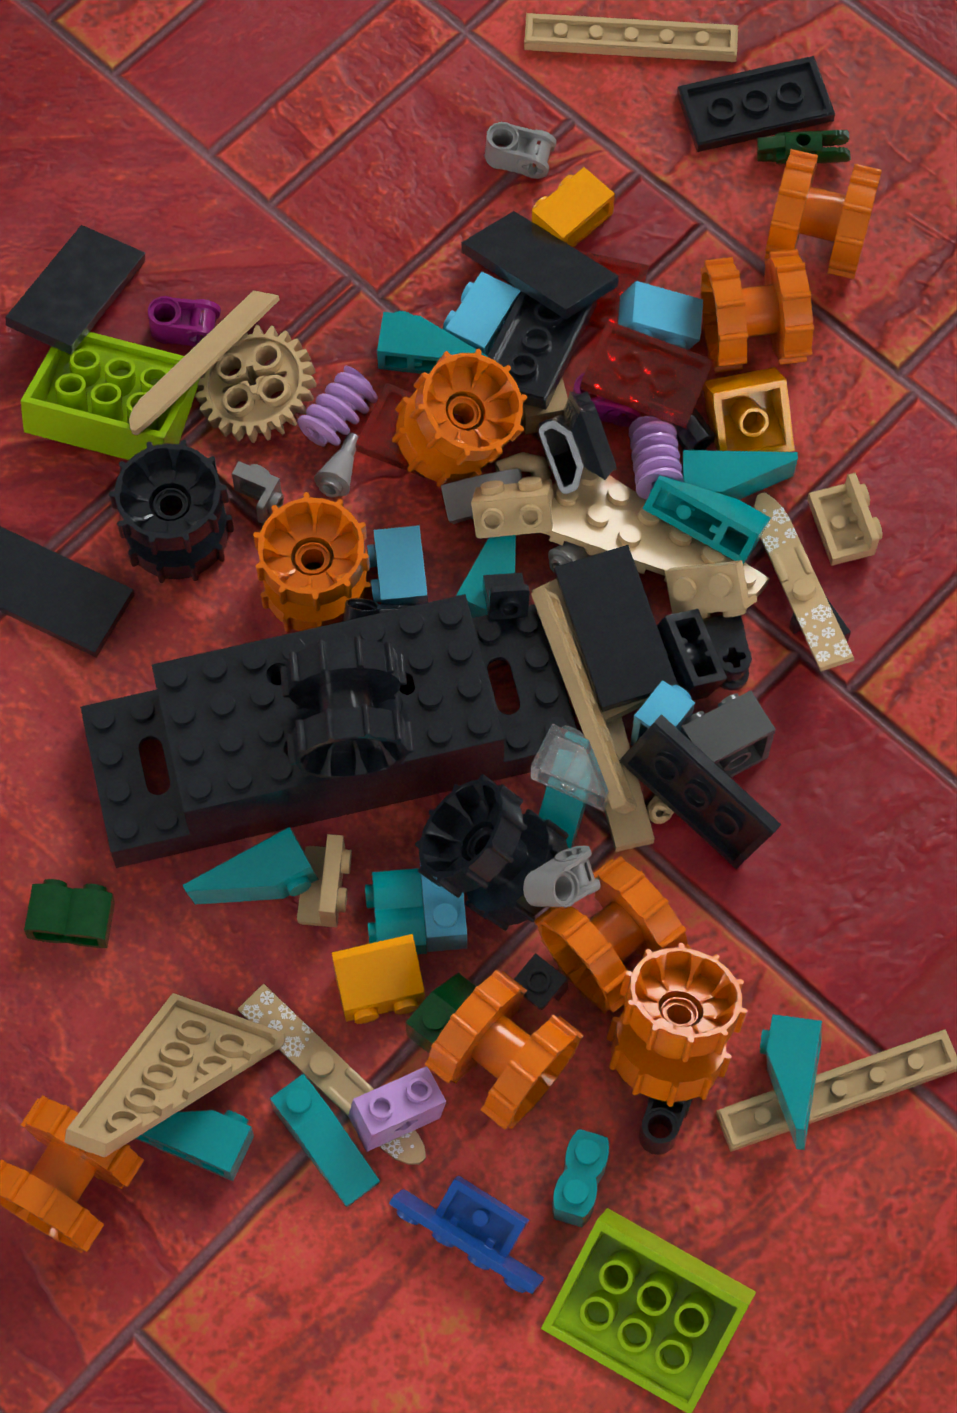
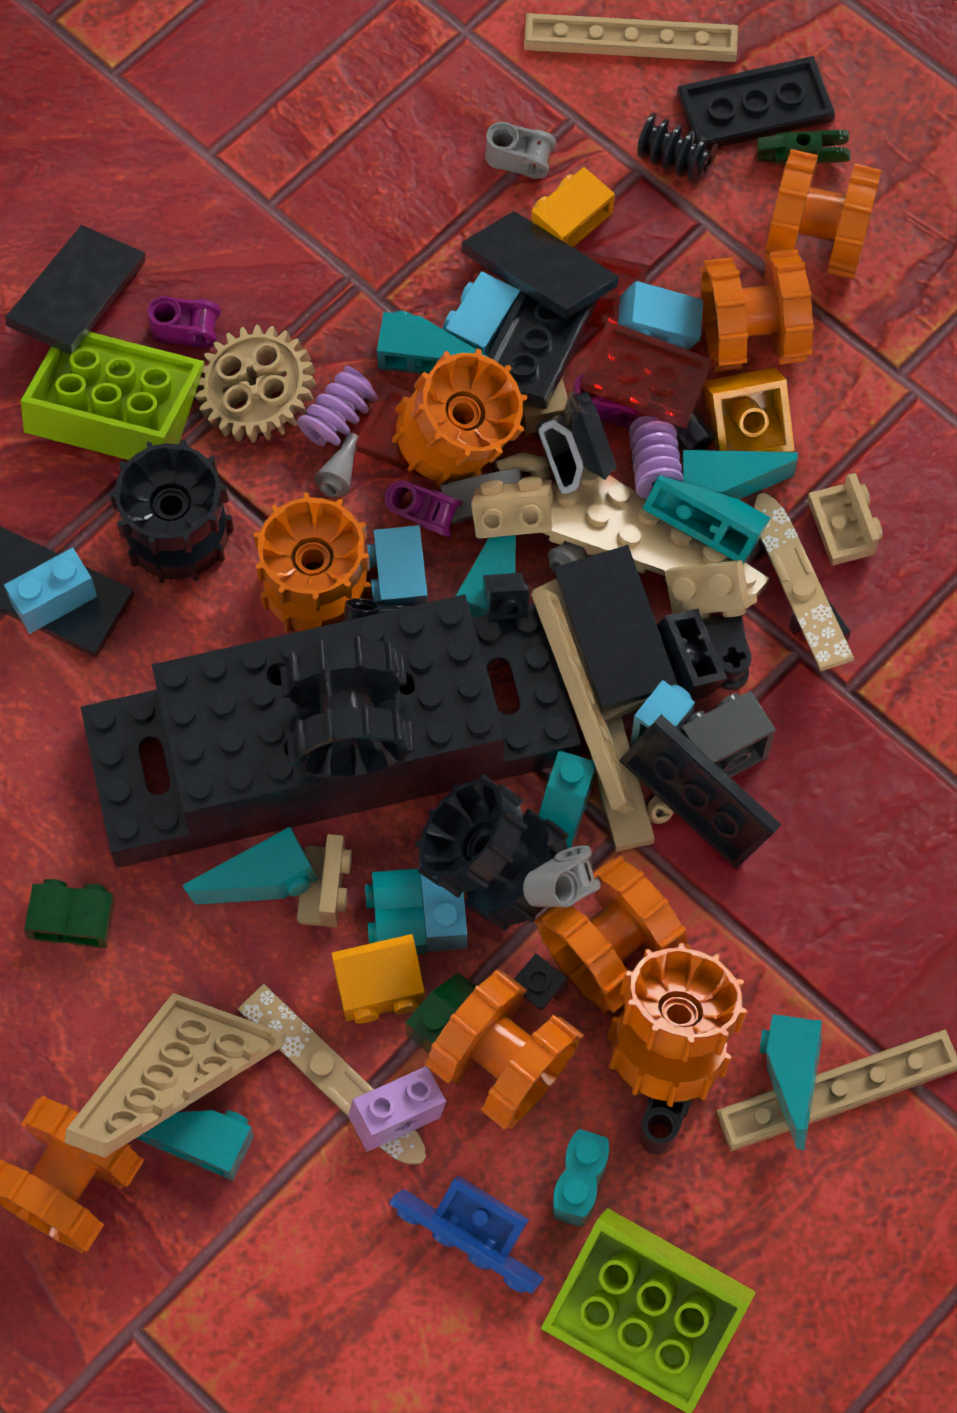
tan piece [129,291,280,435] -> none
light grey bracket [232,461,284,524] -> none
teal slope [270,1073,380,1207] -> none
clear slope [531,724,609,811] -> none
none -> medium azure brick [4,548,97,634]
none -> magenta piece [385,480,464,537]
none -> black piece [637,113,718,184]

